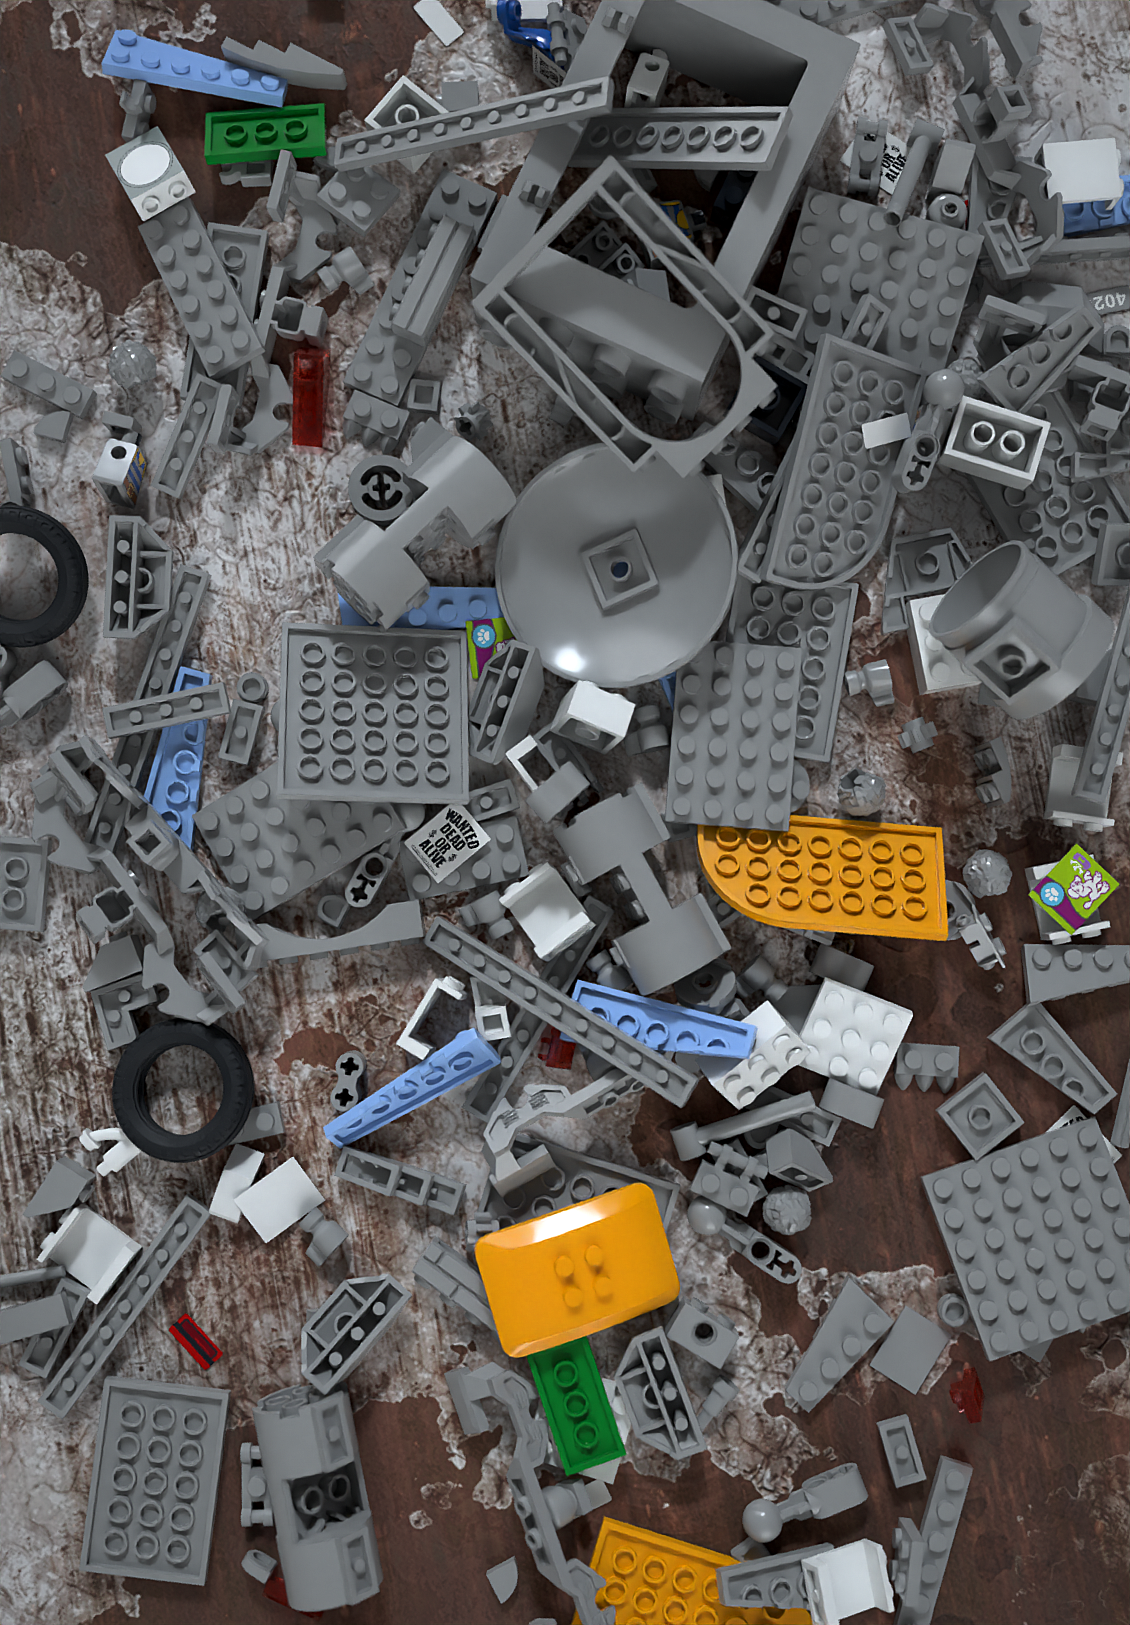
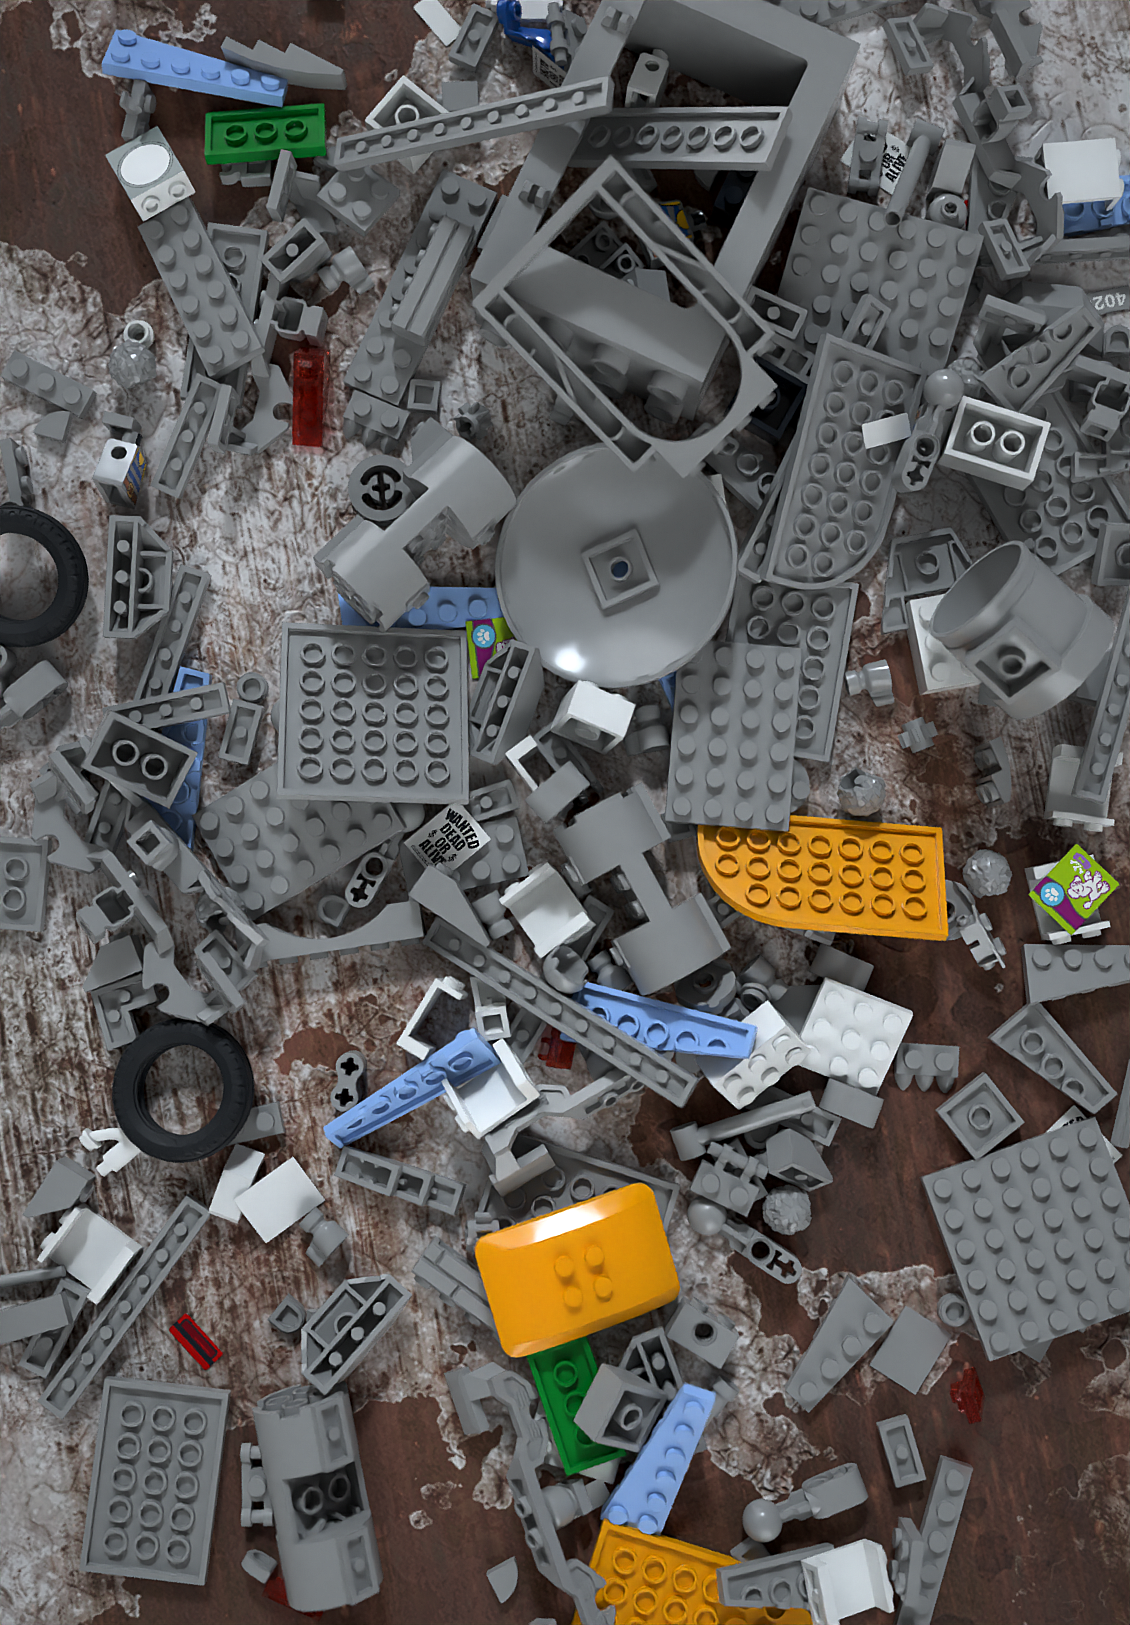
none -> light grey slope [81,709,198,809]
none -> white plate [123,320,154,348]
none -> light grey slope [260,217,330,284]
none -> light grey tile [267,1293,306,1334]
none -> light grey slope [408,862,491,947]
none -> white panel [441,1038,540,1139]
none -> light grey plate [448,3,500,73]
none -> light grey hair [543,945,589,994]
none -> light grey slope [573,1363,668,1453]
none -> light blue wing [600,1383,715,1536]
none -> light grey plate [740,983,771,1011]

